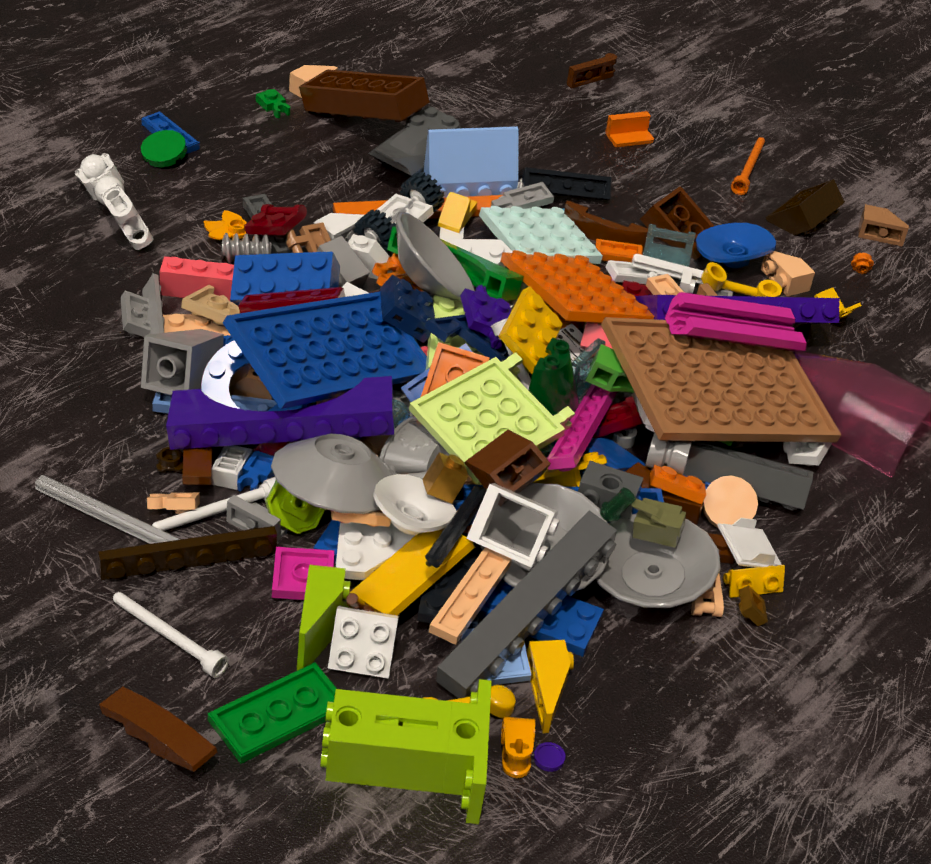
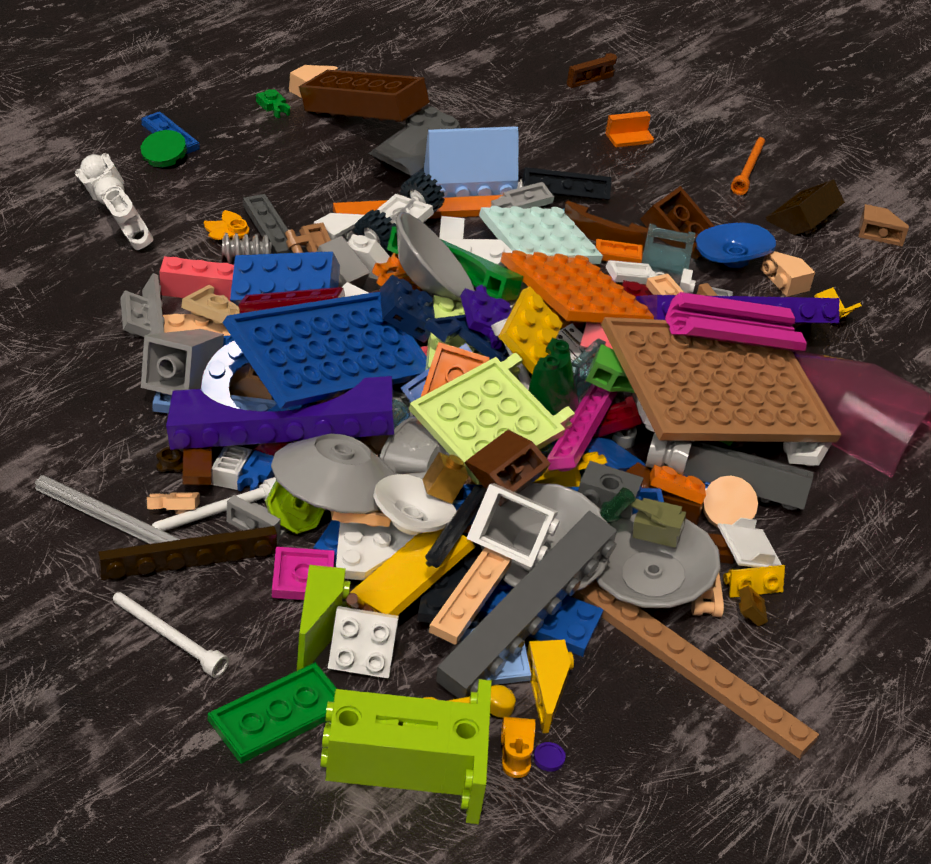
reddish brown slope [99,686,217,772] -> none
dark red plate [244,204,307,235] -> none
yellow slope [438,192,477,233] -> none
white axle [632,254,703,284] -> none
yellow piece [701,262,782,297] -> none
orange plate [851,253,874,274] -> none
none -> medium nougat plate [572,579,819,759]

